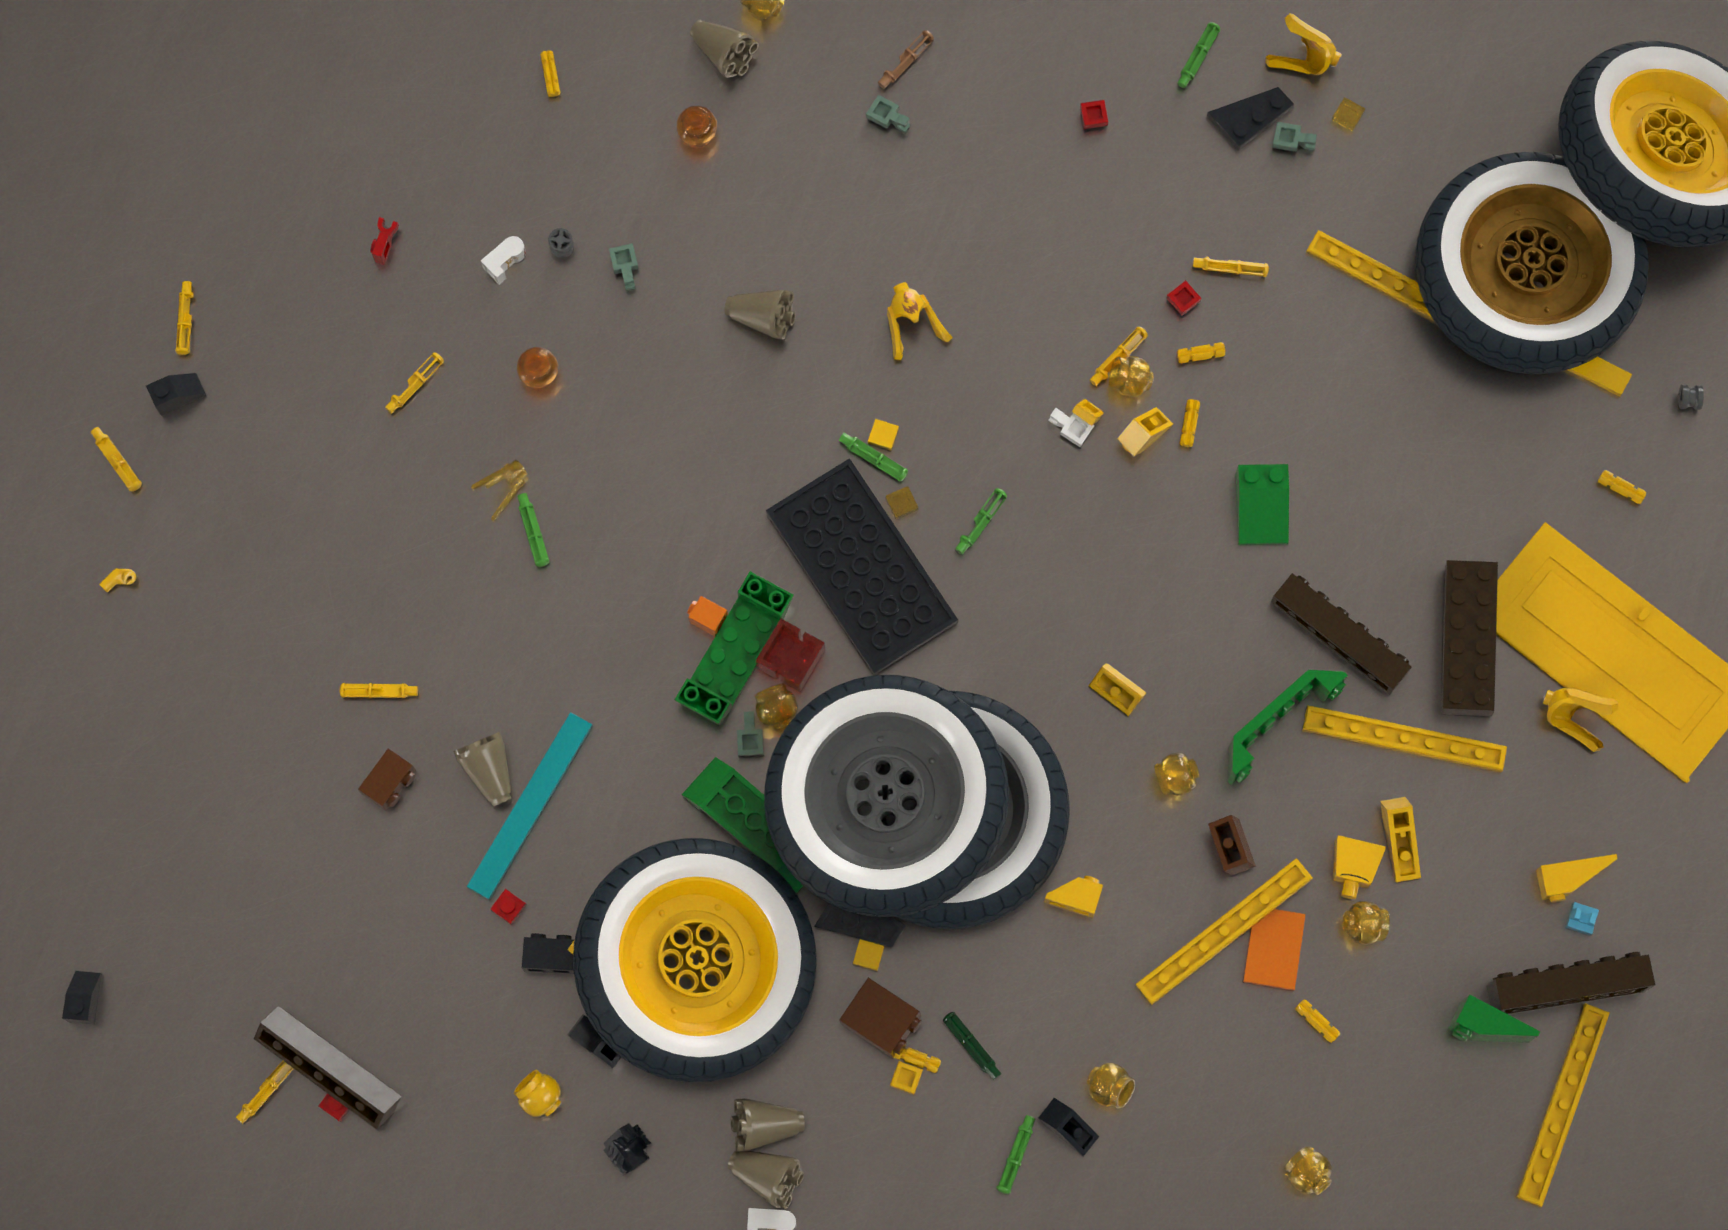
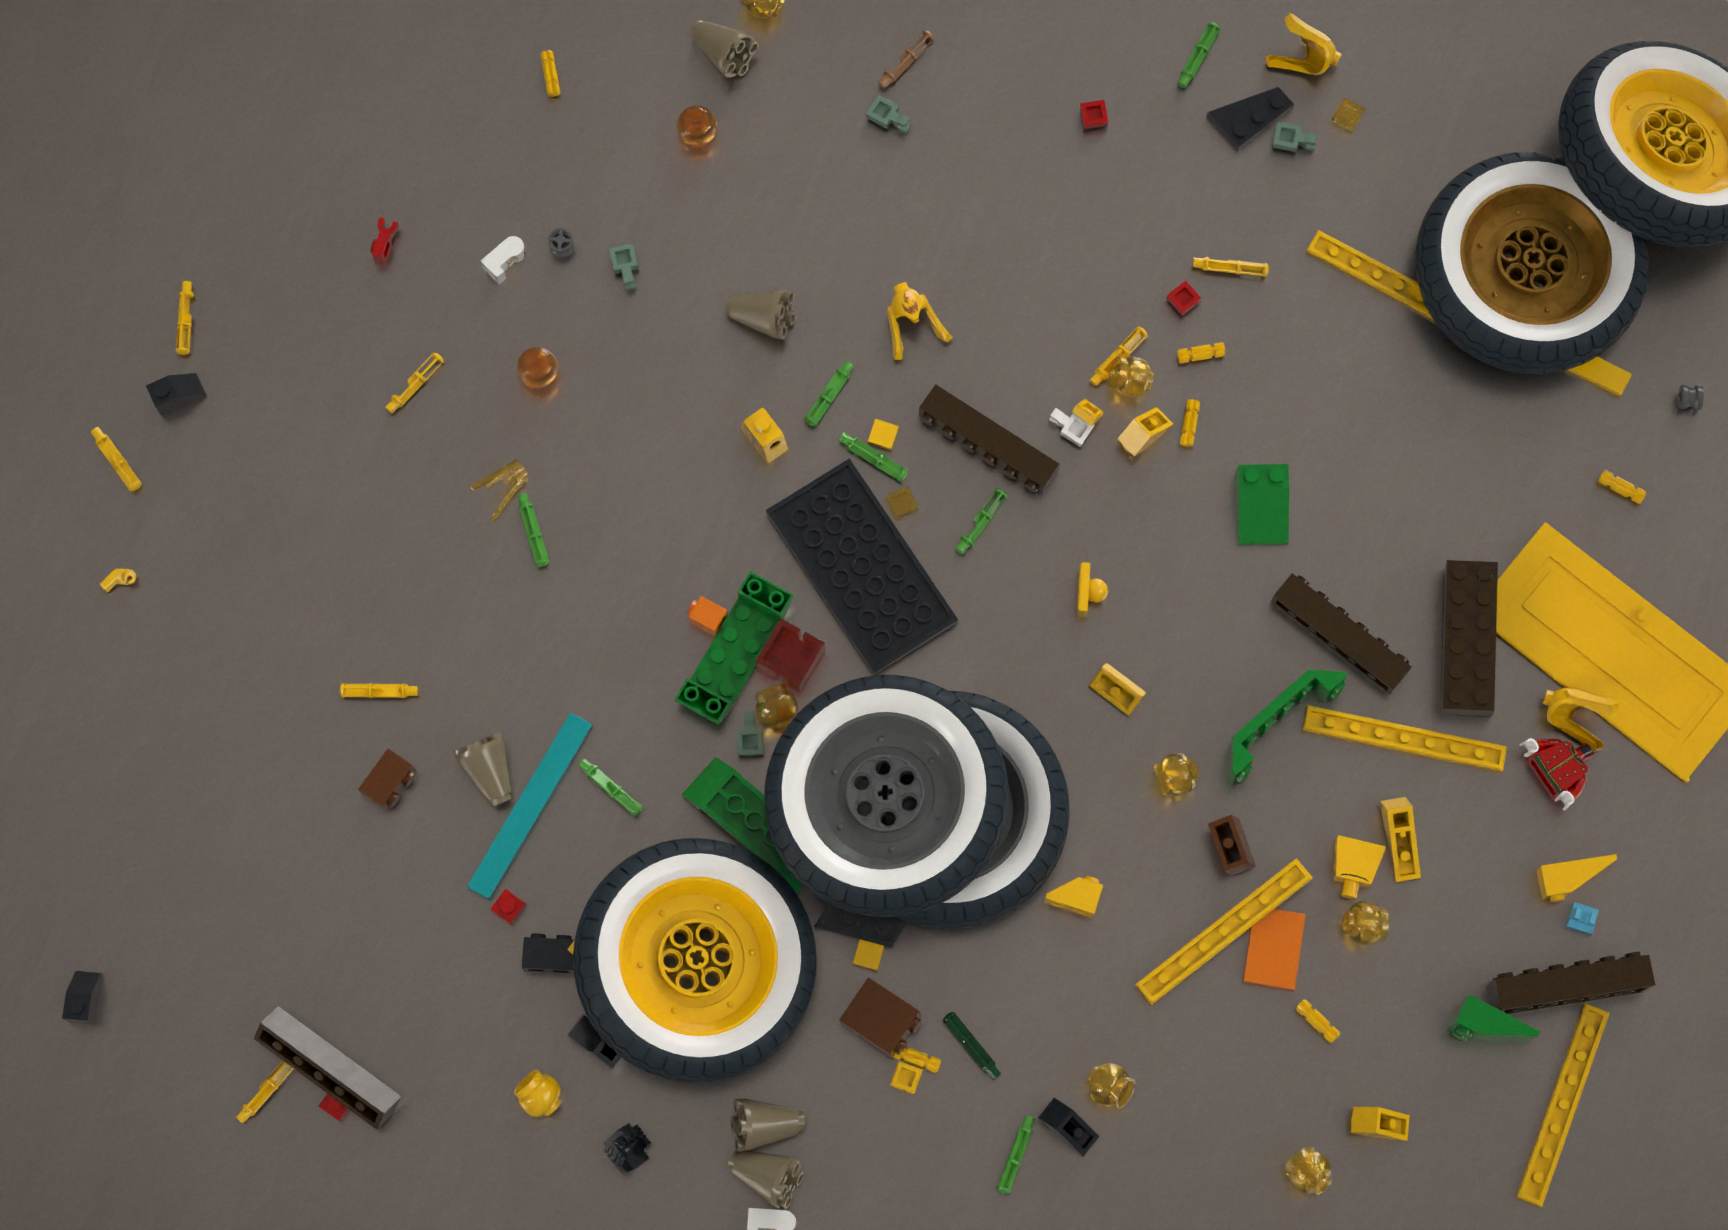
none -> bright green piece [578,759,643,817]
none -> yellow torso [741,407,788,464]
none -> bright green piece [804,360,854,427]
none -> dark brown brick [919,384,1060,494]
none -> yellow tile [1076,562,1108,618]
none -> yellow slope [1351,1106,1410,1141]
none -> red torso [1519,738,1594,811]

